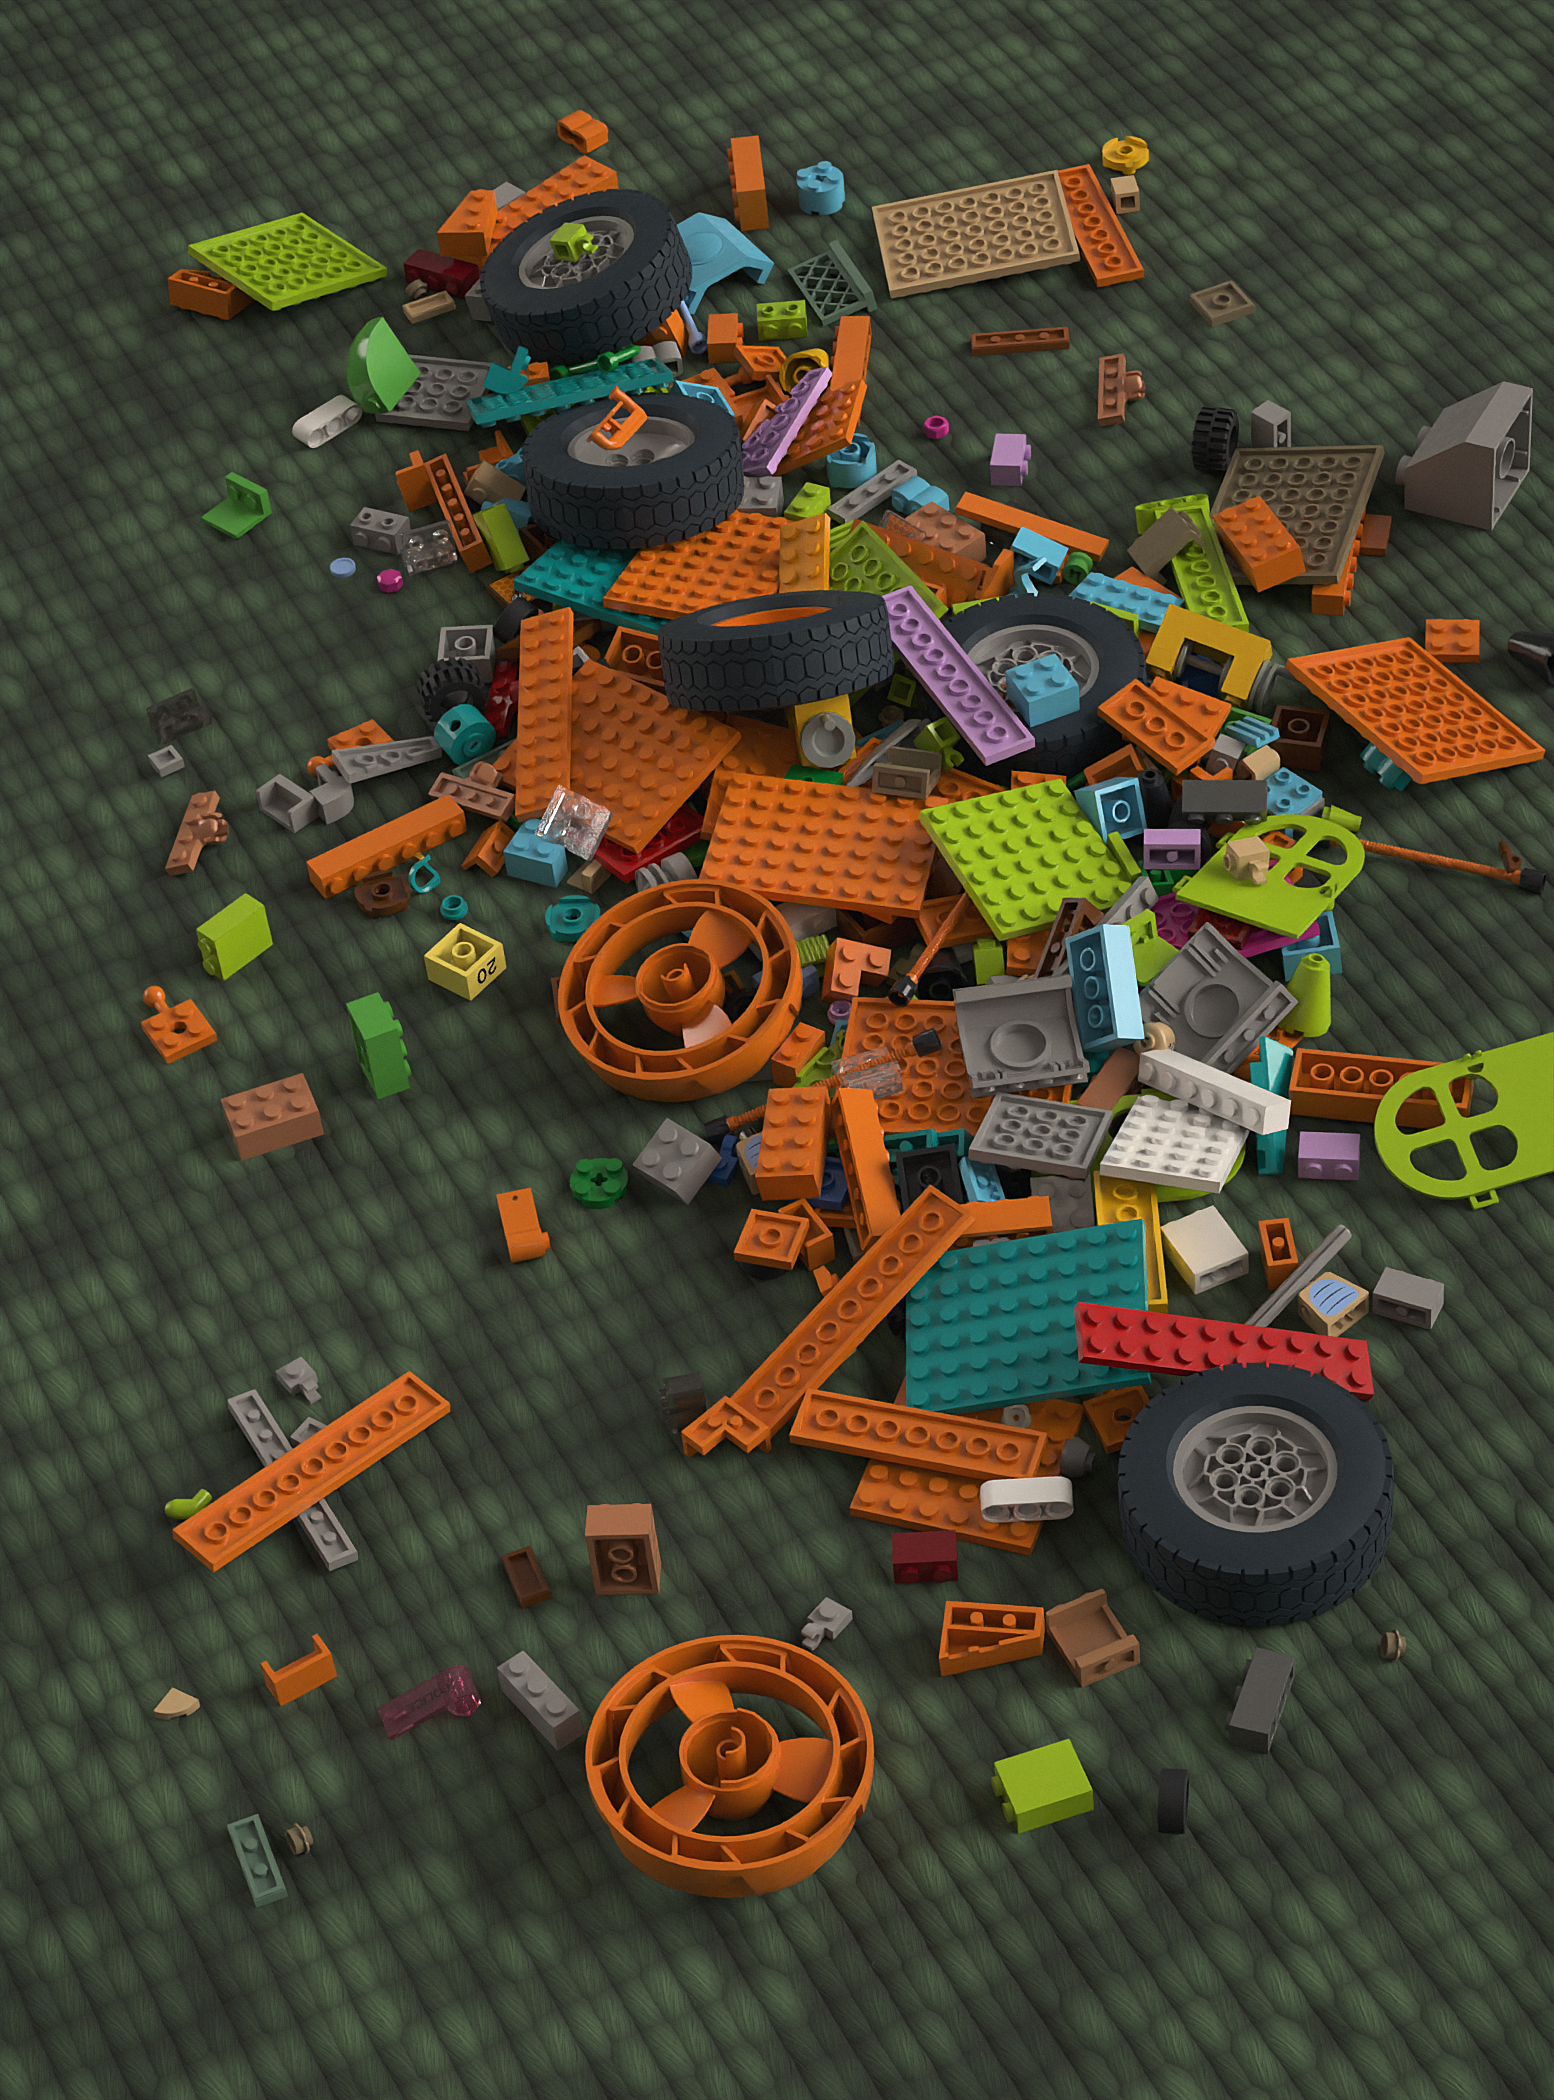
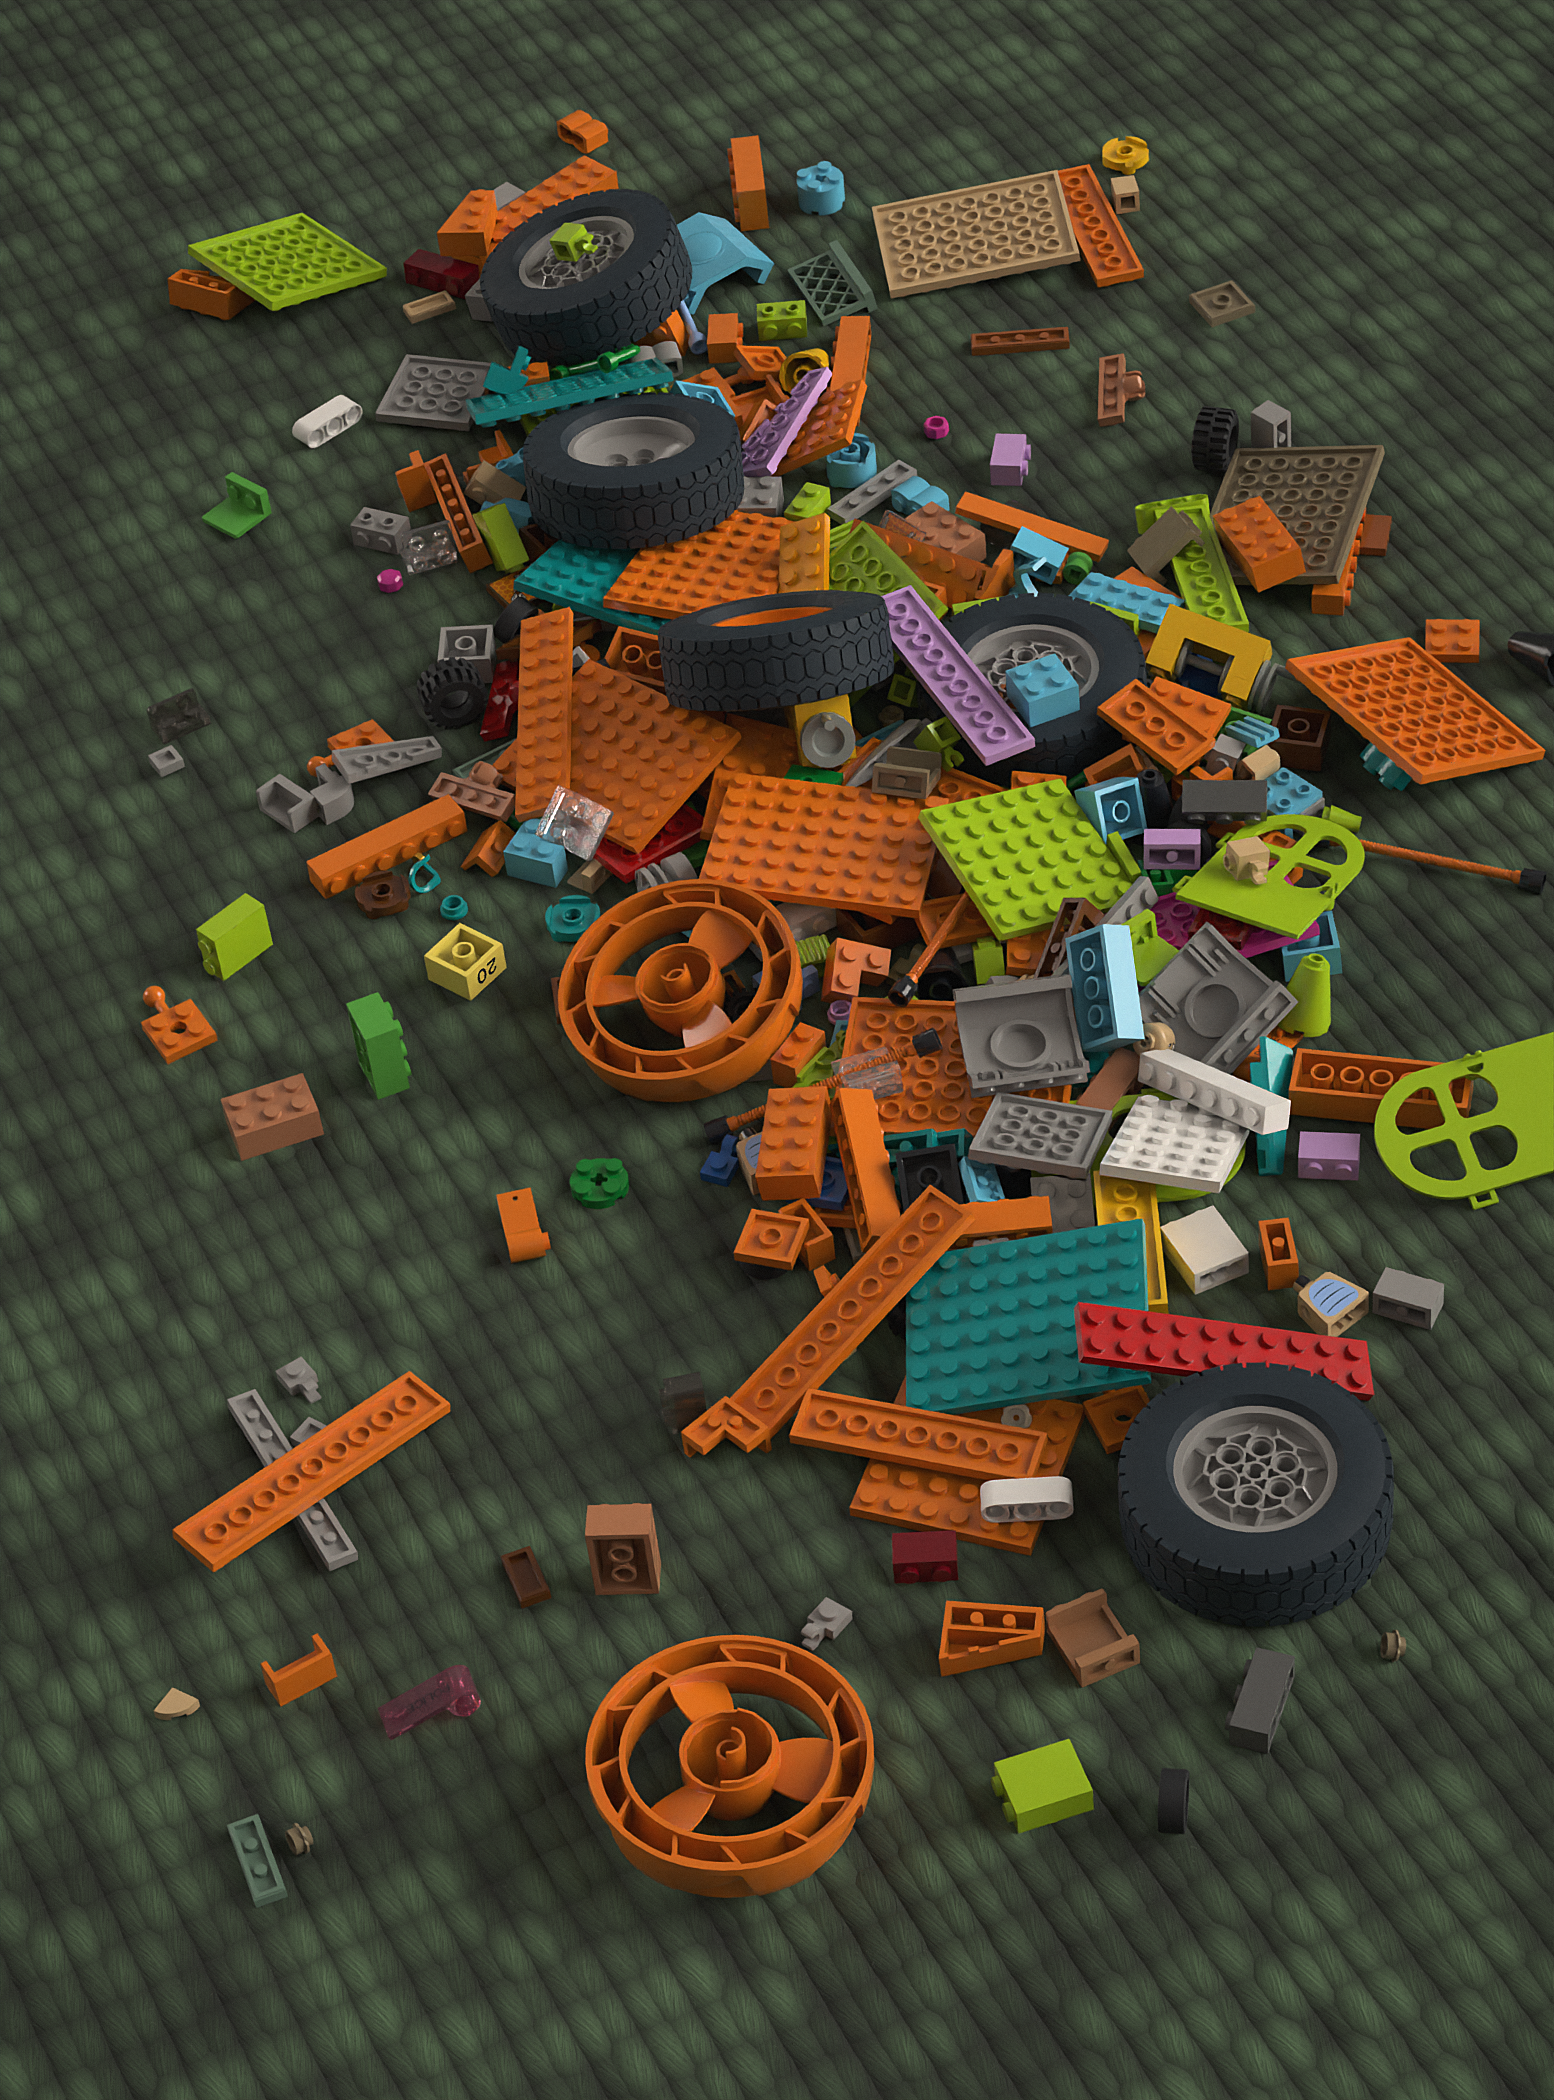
nougat plate [165,790,229,876] -> none
lime arm [165,1489,212,1520] -> none
light blue piece [330,558,356,578] -> none
bright green brick [346,317,421,414] -> none
dark tan plate [405,279,428,300] -> none
teal piece [434,704,496,766] -> none
light grey brick [497,1651,584,1751] -> none
orange piece [586,386,647,450] -> none
light grey brick [632,1118,722,1205] -> none
dark grey cone [1059,1437,1098,1479] -> none
light grey axle [1244,1224,1352,1327] -> none
light grey slope [1395,381,1533,531] -> none
reddish brown hand [1498,841,1522,873] -> none

